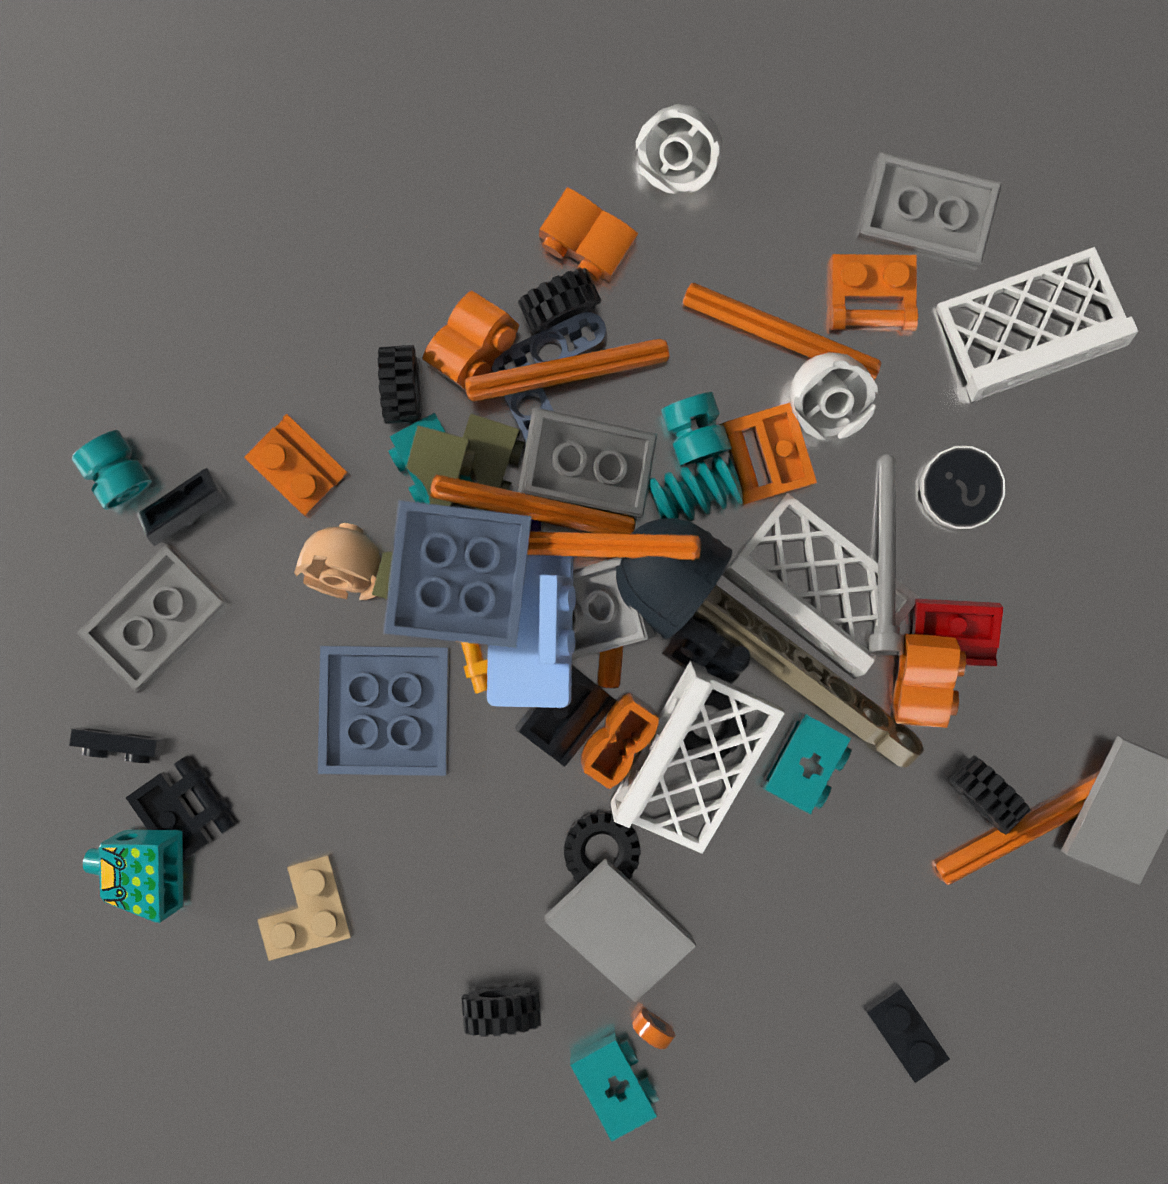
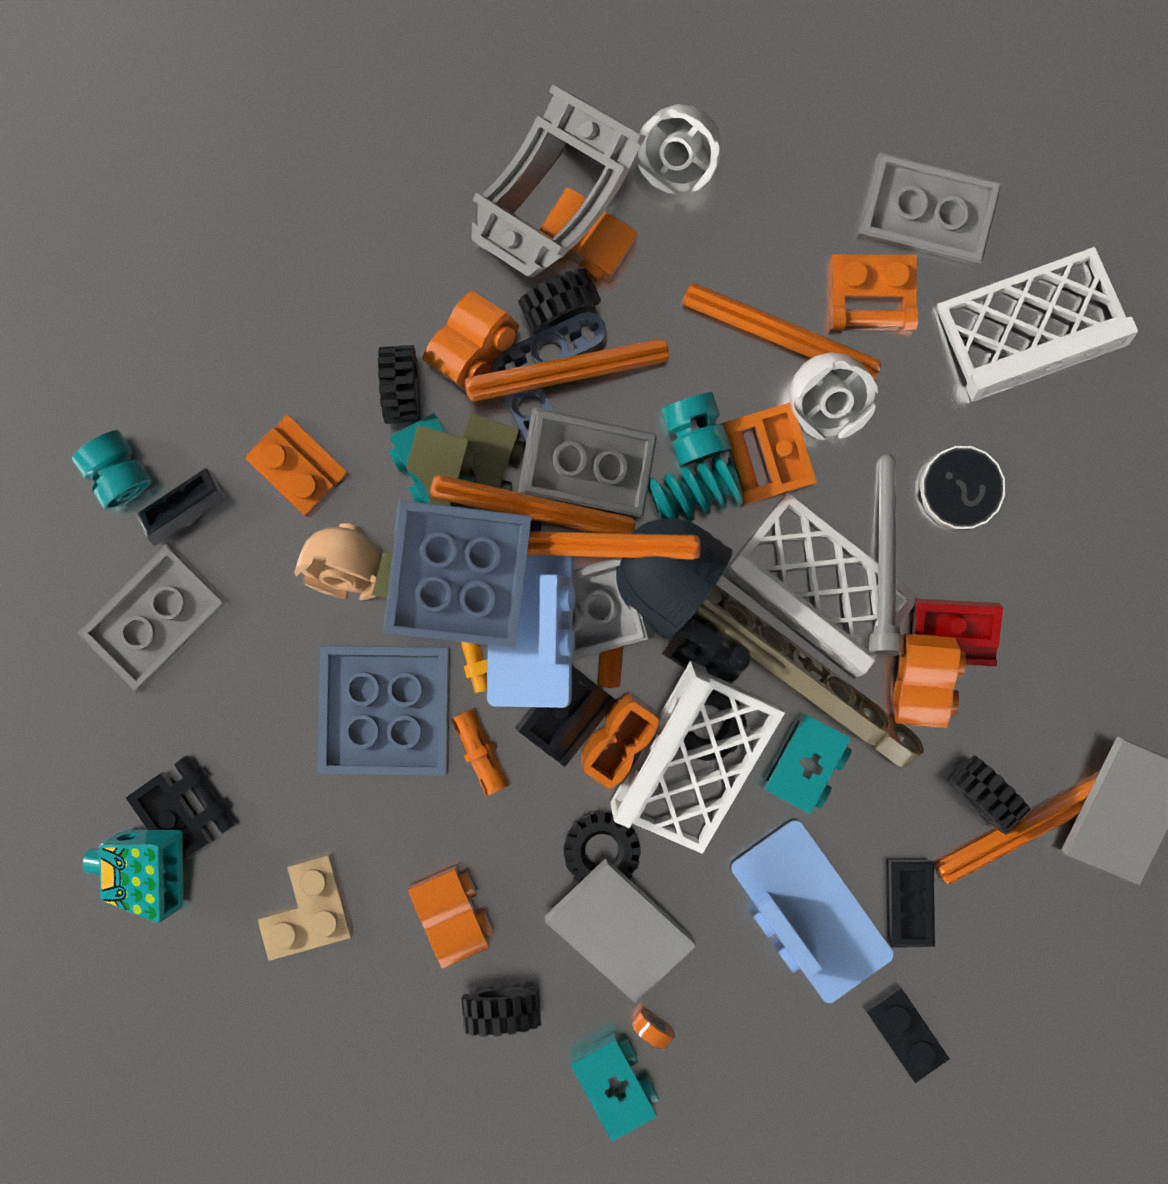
black plate [69,727,167,763] -> none
none -> orange brick [408,866,494,969]
none -> orange pin [450,708,510,796]
none -> light grey wedge [471,84,645,278]
none -> light blue bracket [731,820,893,1003]
none -> black plate [889,860,935,948]

